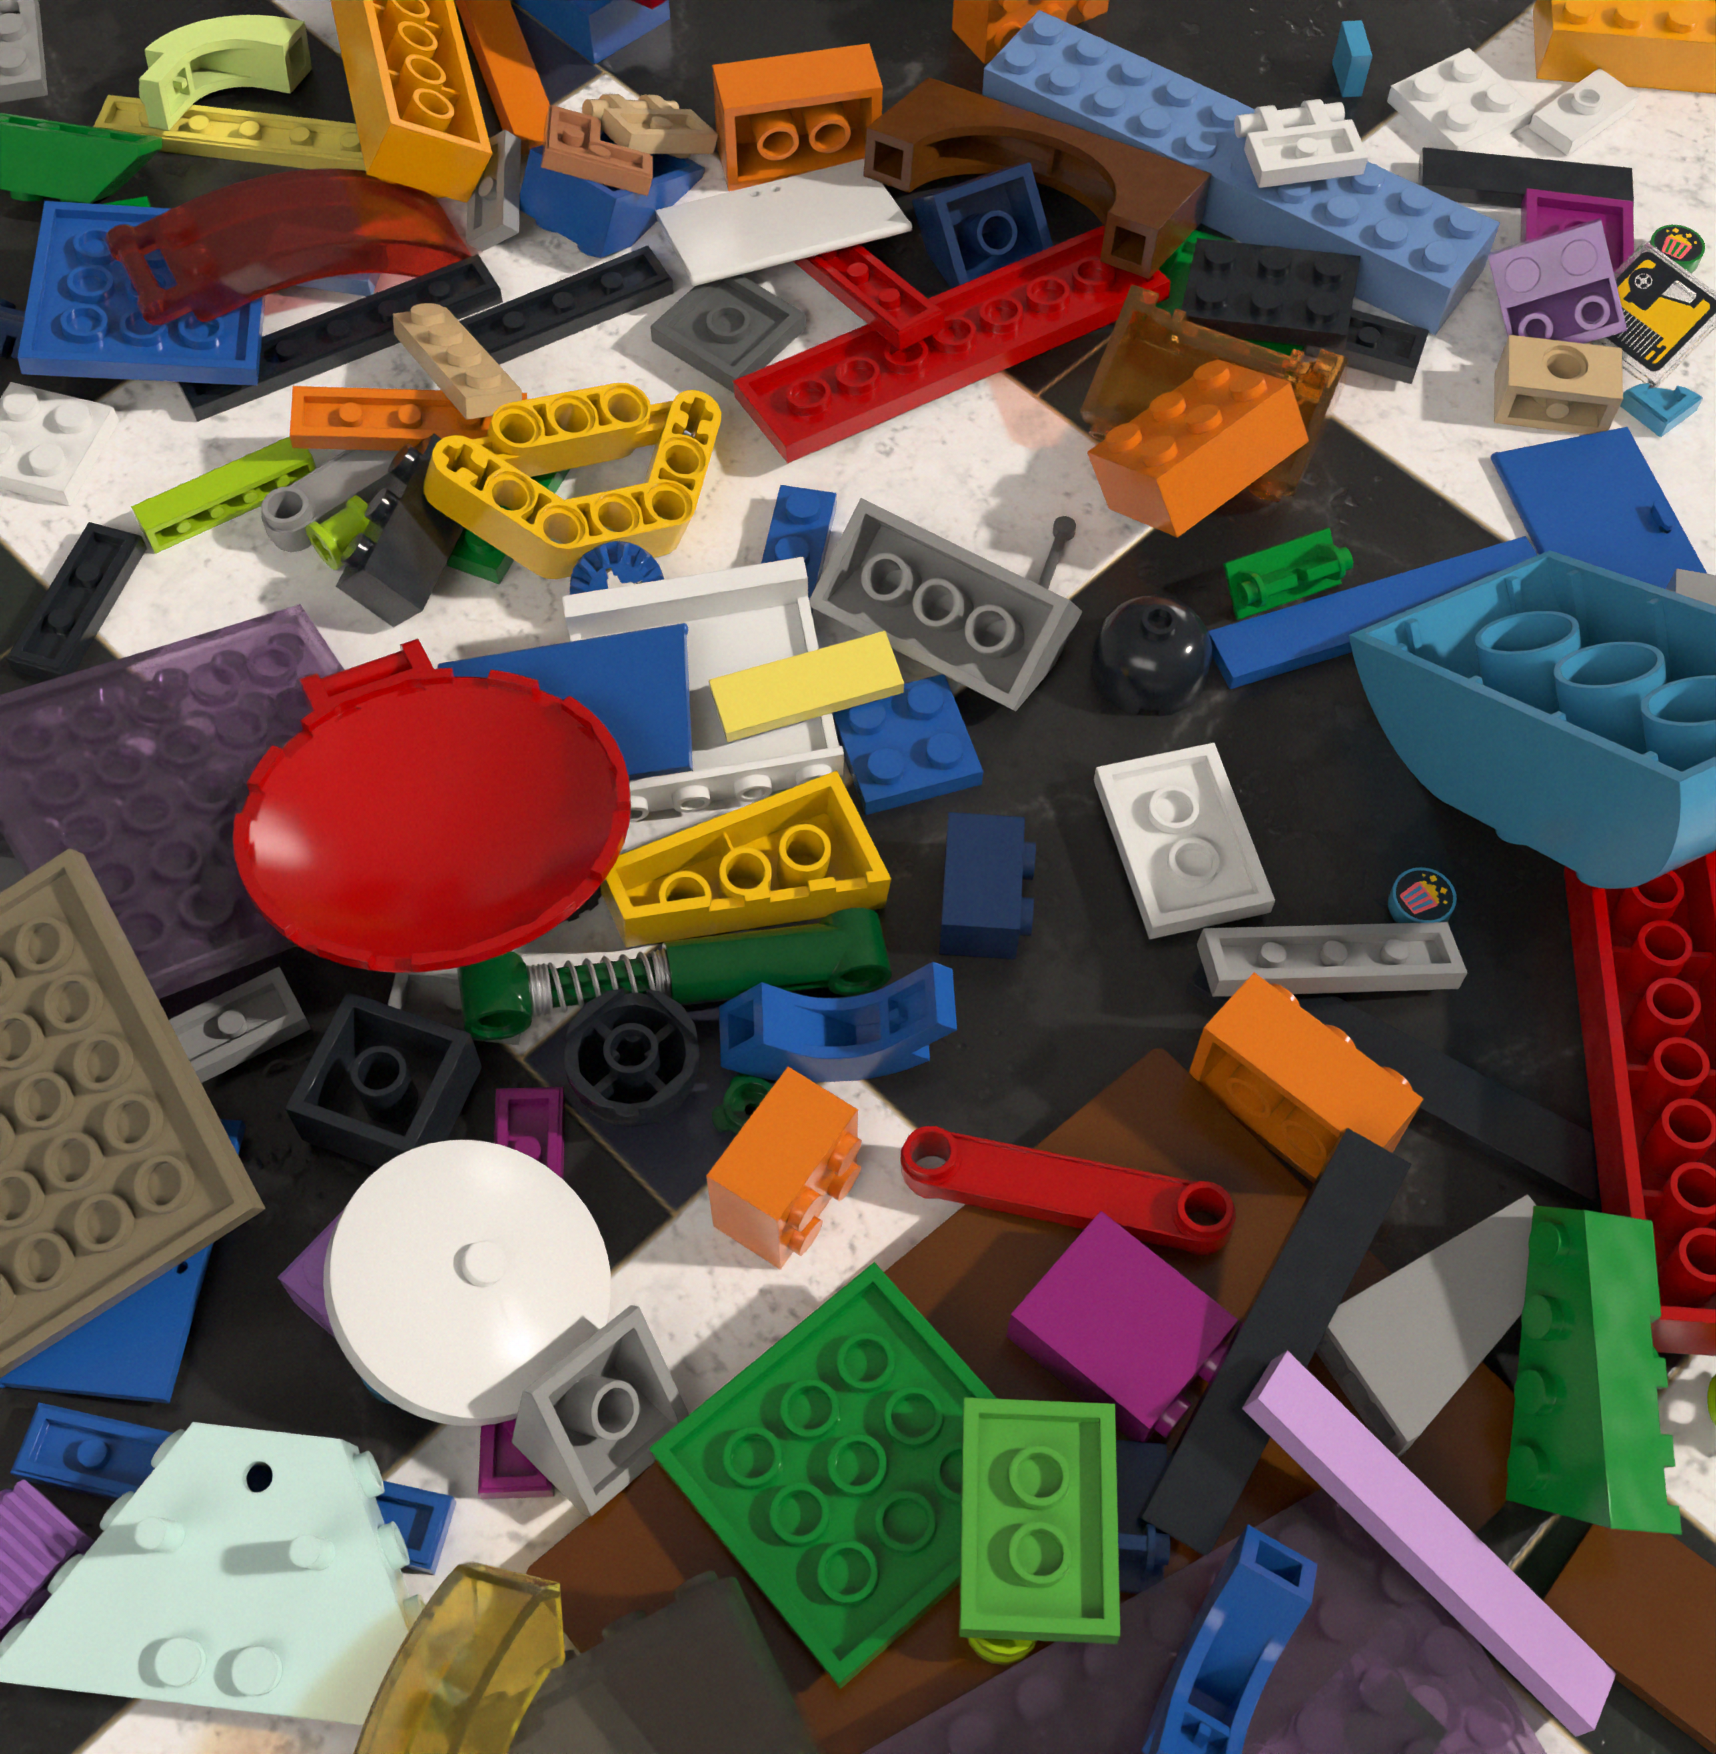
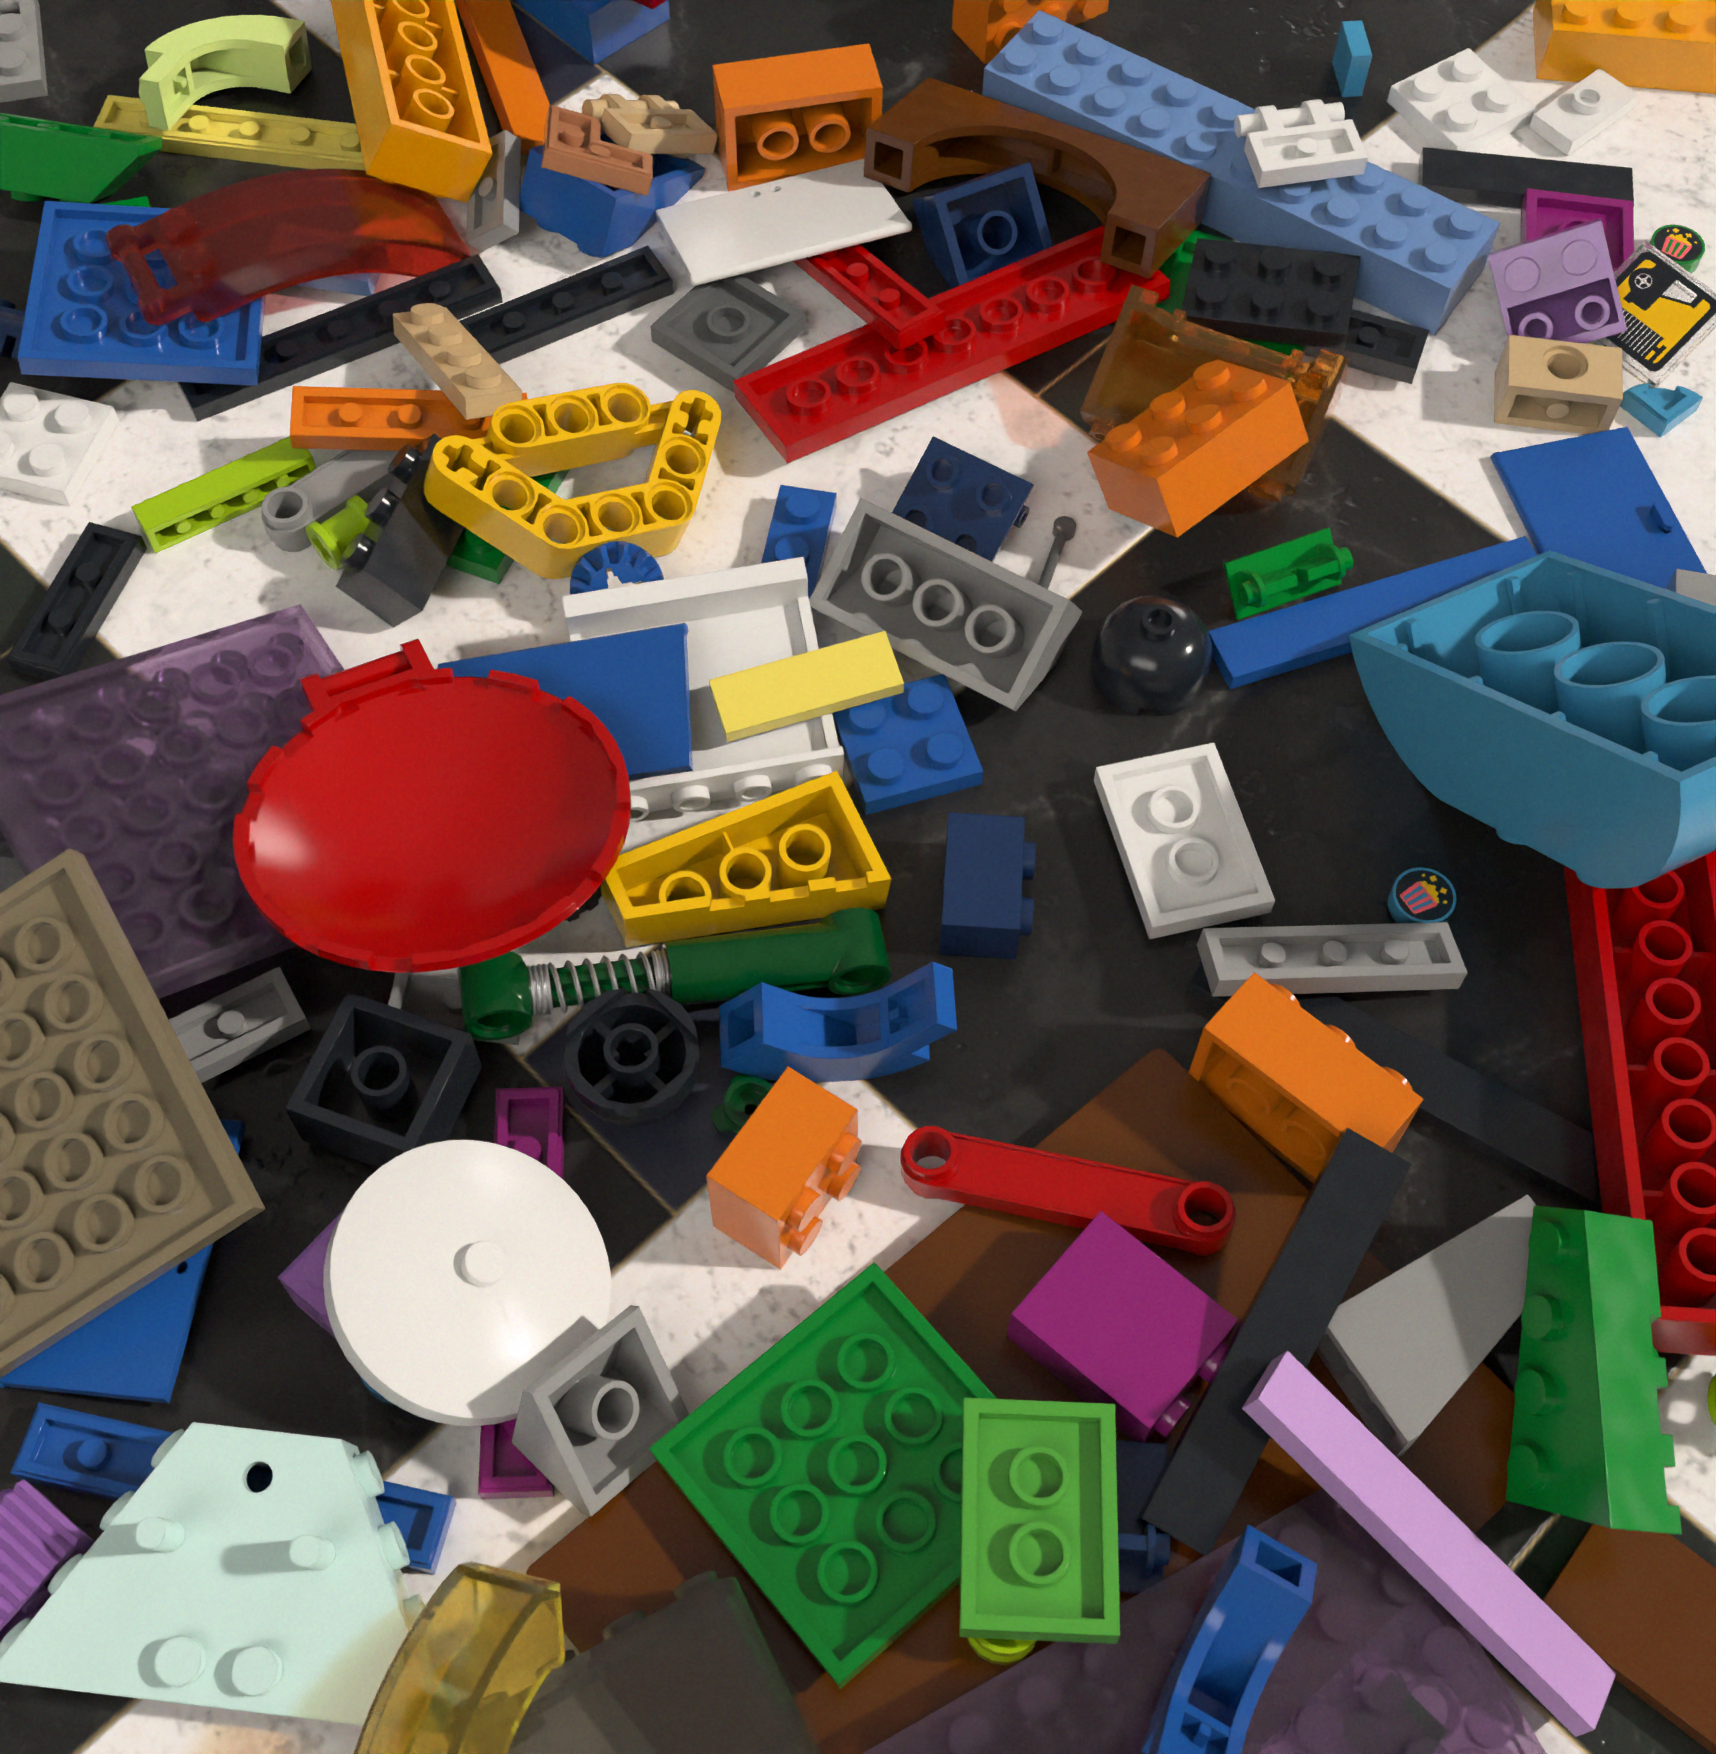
none -> dark blue hinge [892,436,1034,562]

